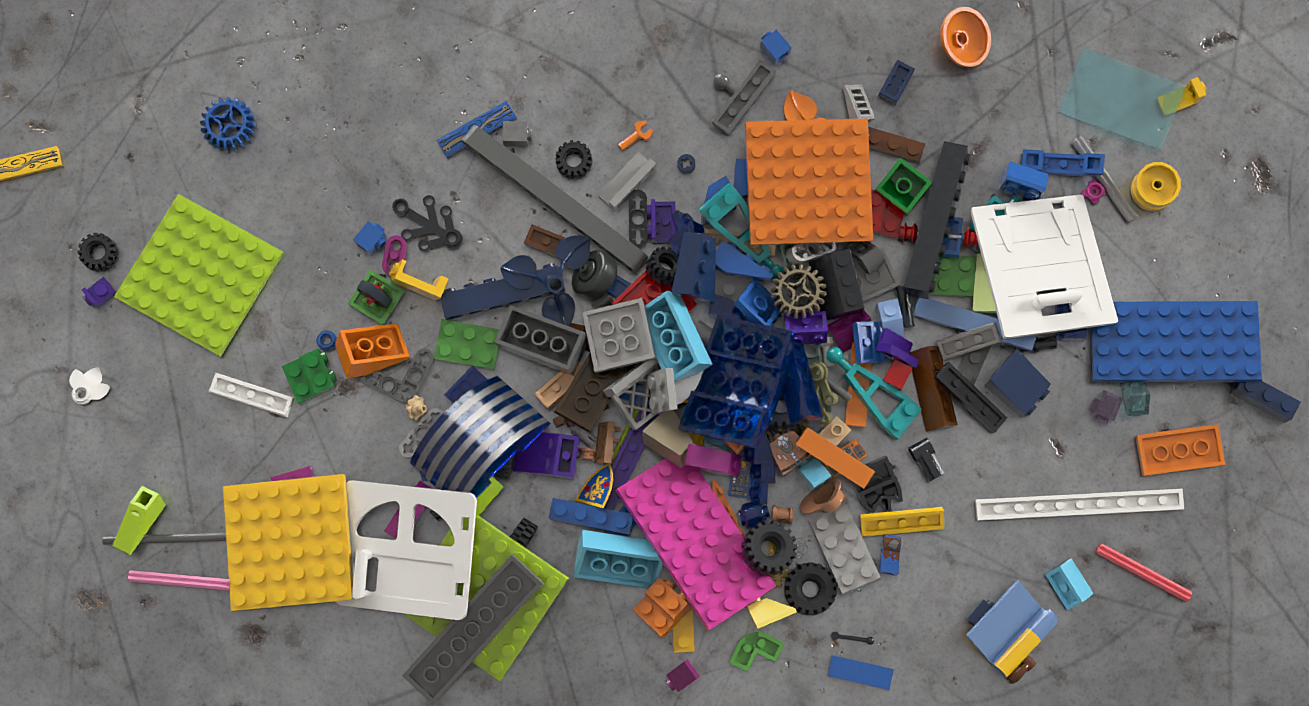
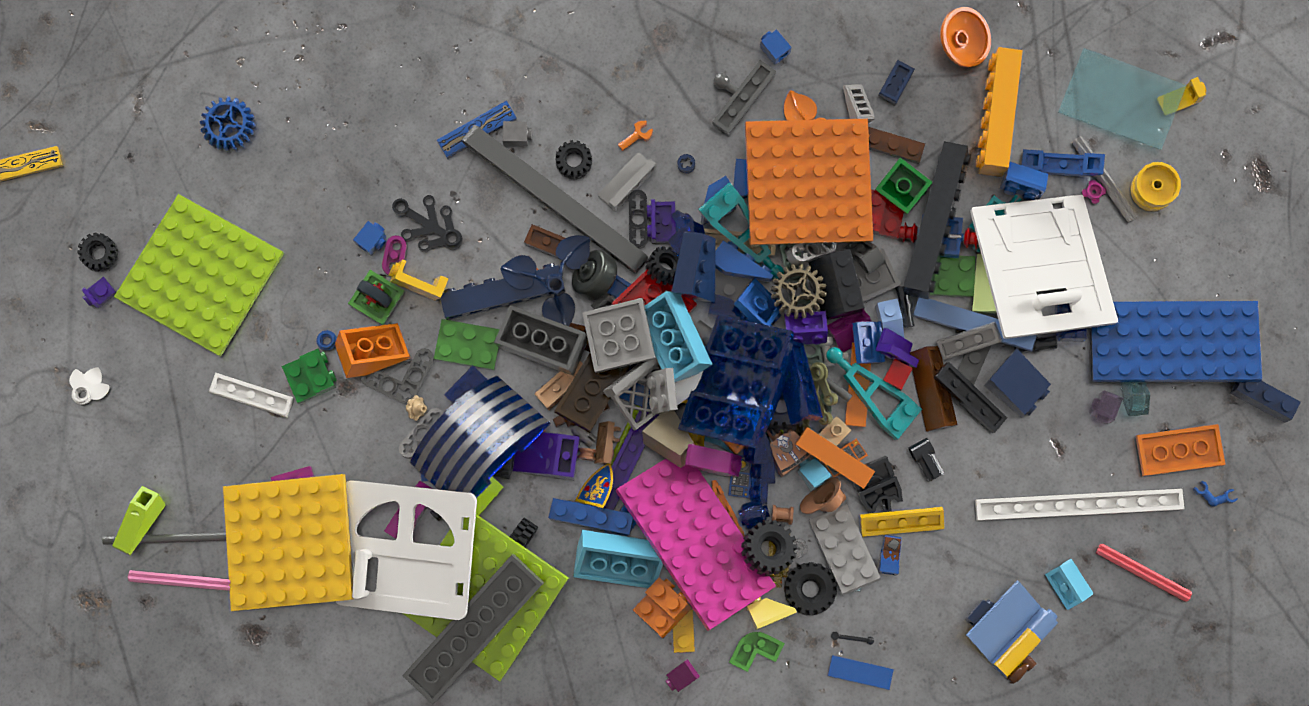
none -> light orange brick [976,47,1023,177]
none -> blue arm [1193,481,1238,507]

